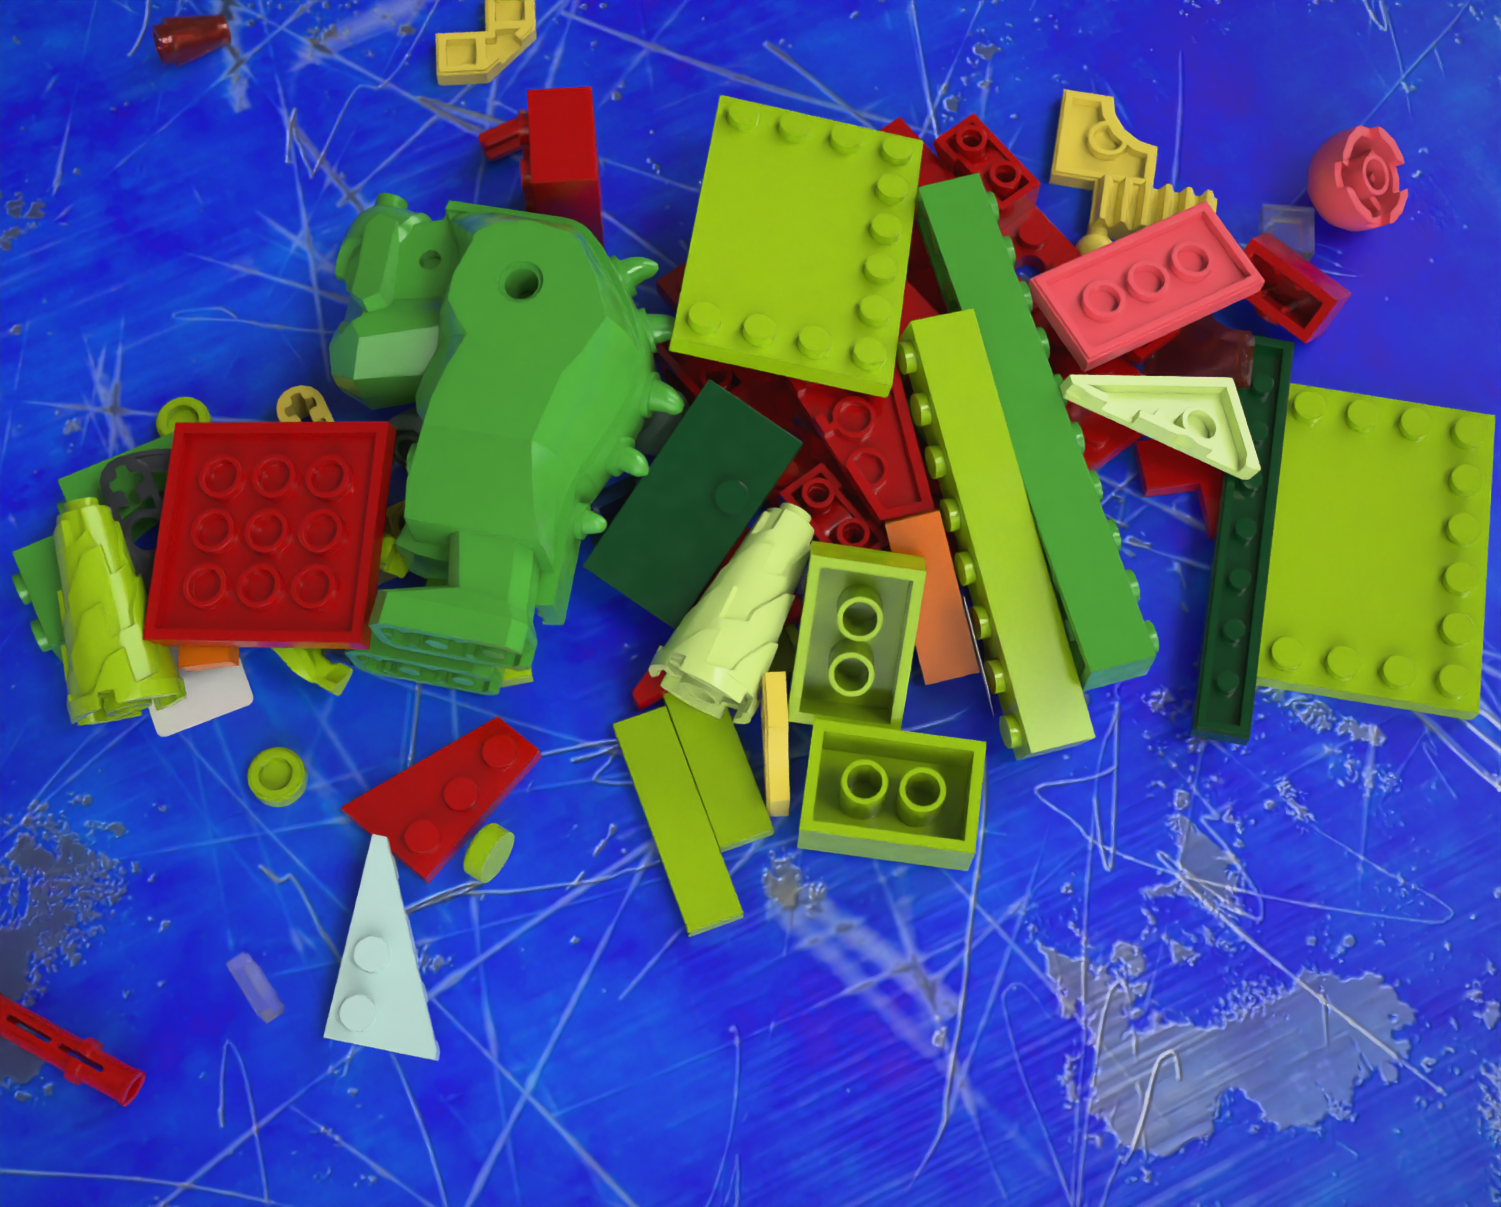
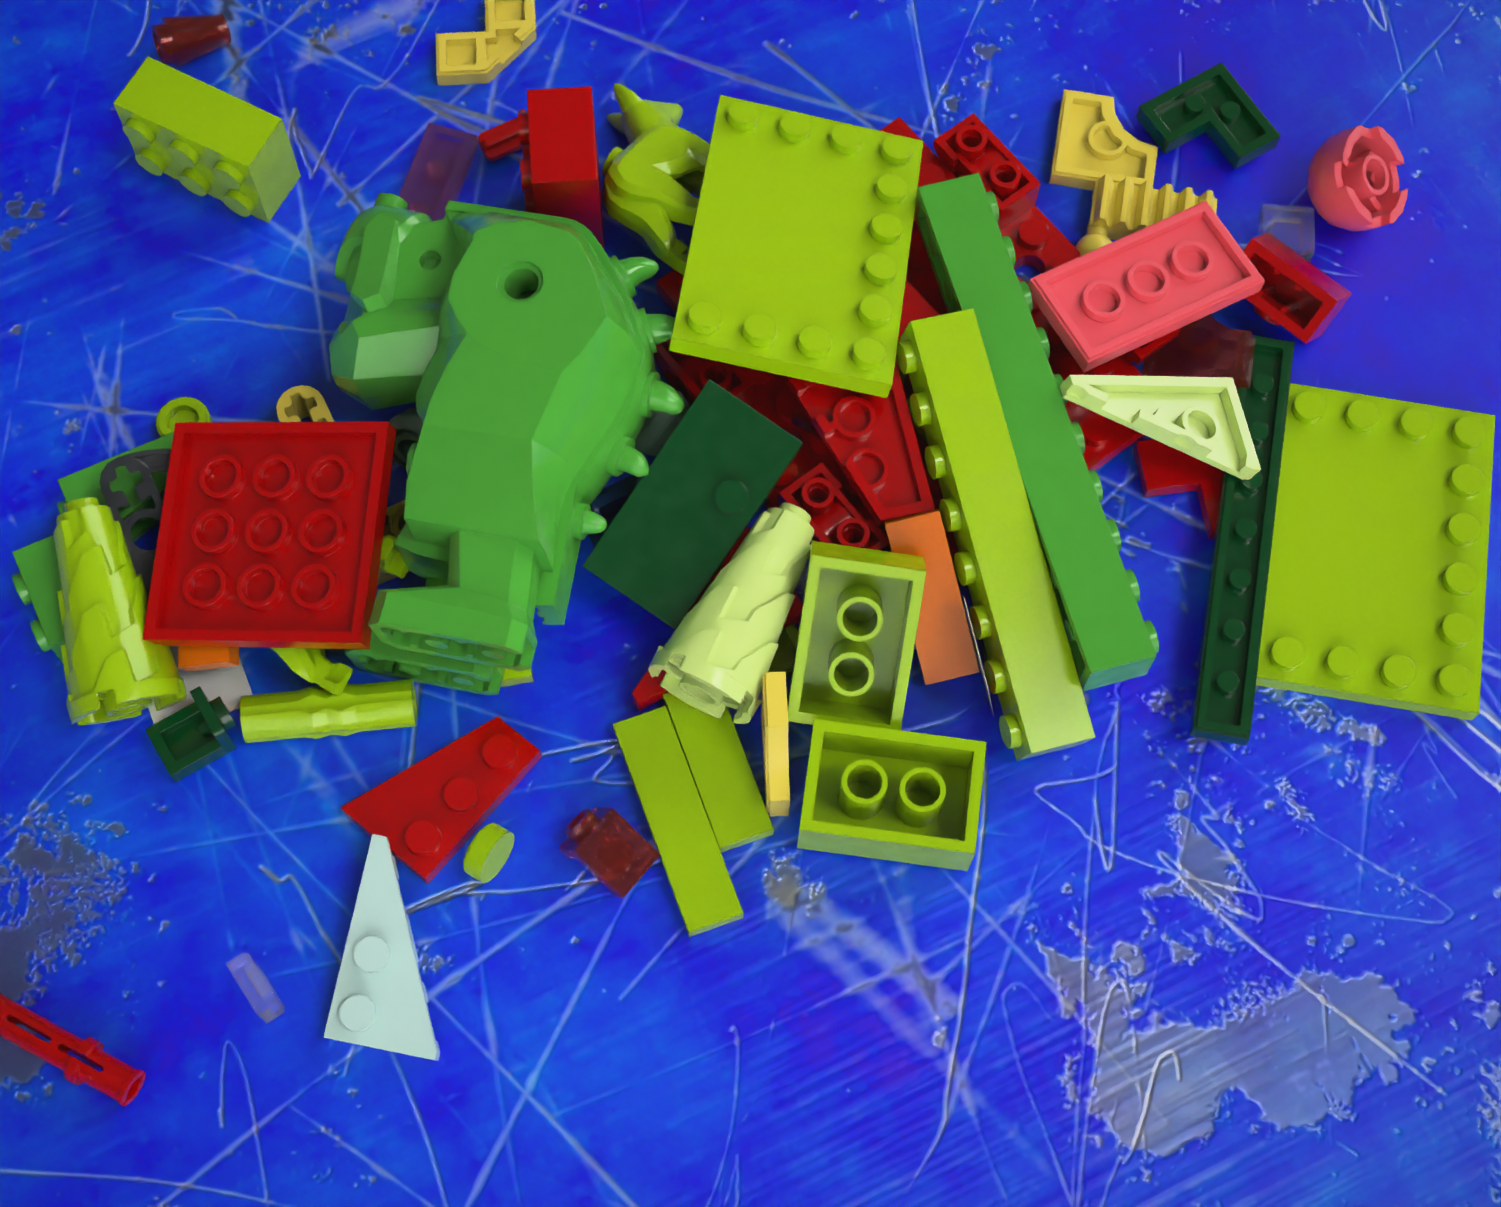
lime tile [247,747,308,807] -> none
none -> lime brick [113,57,301,223]
none -> dark green bracket [145,686,237,782]
none -> lime axle [240,679,418,743]
none -> tile [399,123,479,221]
none -> clear red bracket [559,807,660,898]
none -> lime animal [602,83,710,275]
none -> dark green plate [1136,62,1281,169]

